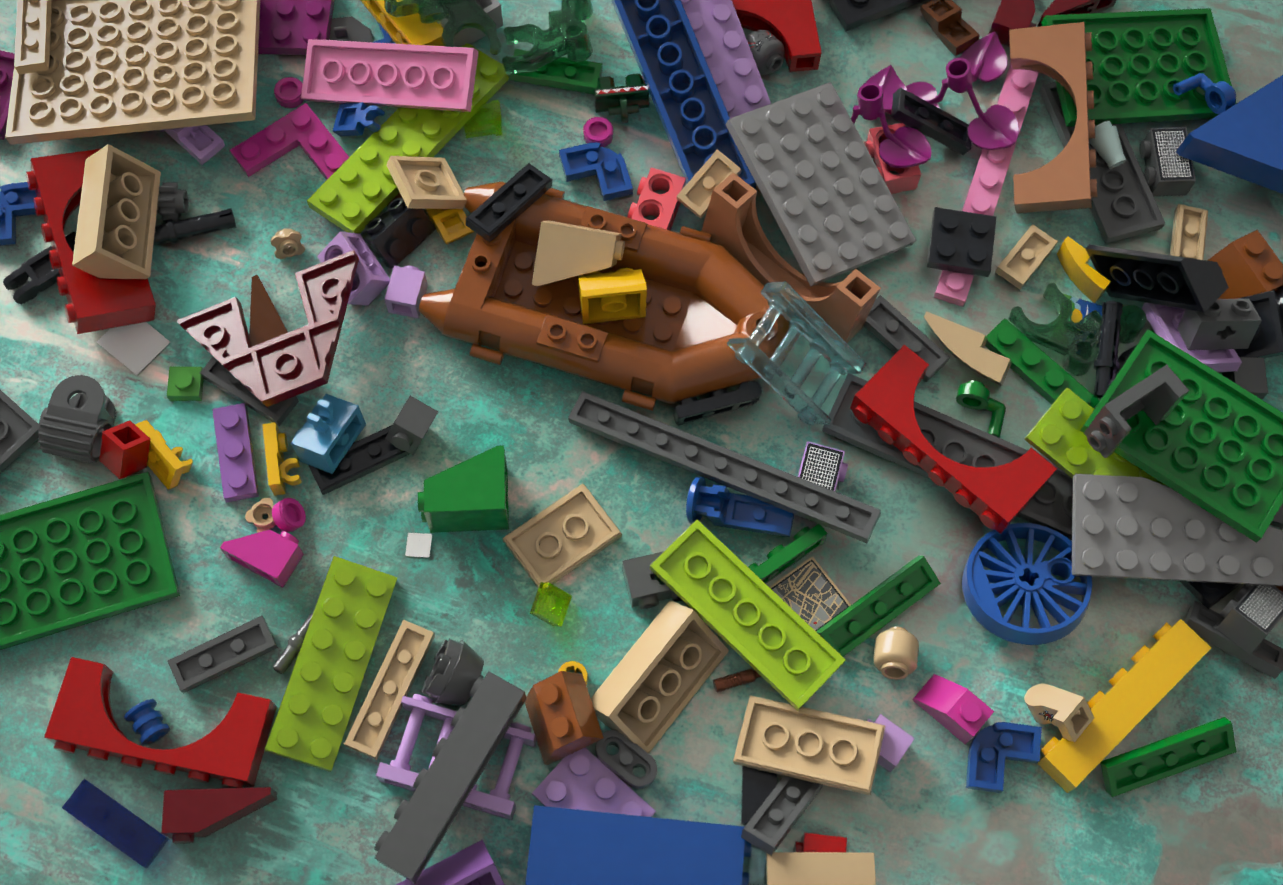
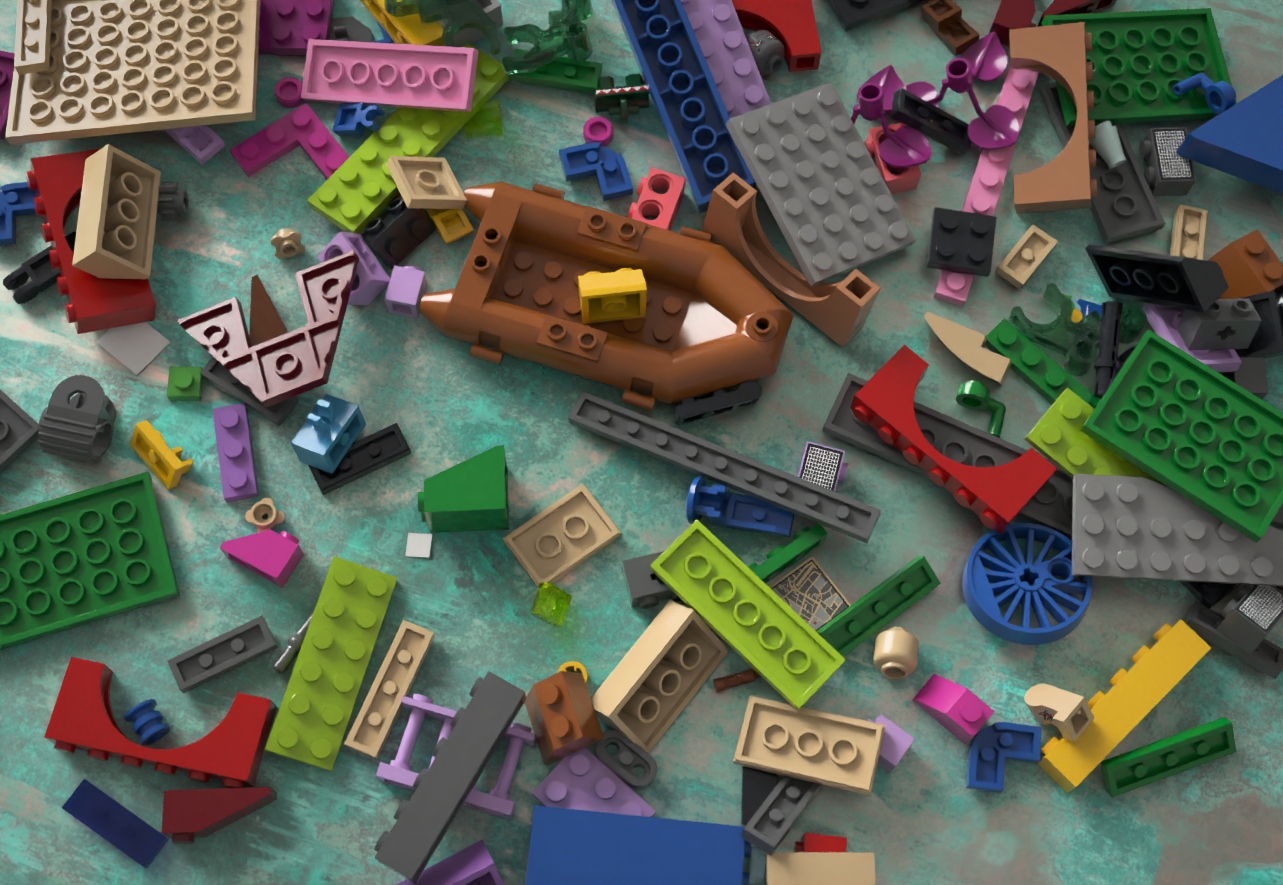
red brick [99,420,151,479] -> none
black pin [153,208,236,246] -> none
yellow plate [262,422,302,496] -> none
dark pink tile [272,497,306,532] -> none
dark grey brick [385,395,438,455] -> none
dark grey cone [422,638,484,705] -> none
black tile [466,163,552,243] -> none
tan slope [532,220,625,286] -> none
tan plate [676,149,741,219] -> none
clear light blue fence [727,281,867,425] -> none
dark grey plate [864,295,950,382] -> none
yellow slope [1057,236,1111,303] -> none
dark grey panel [1084,365,1189,458] -> none

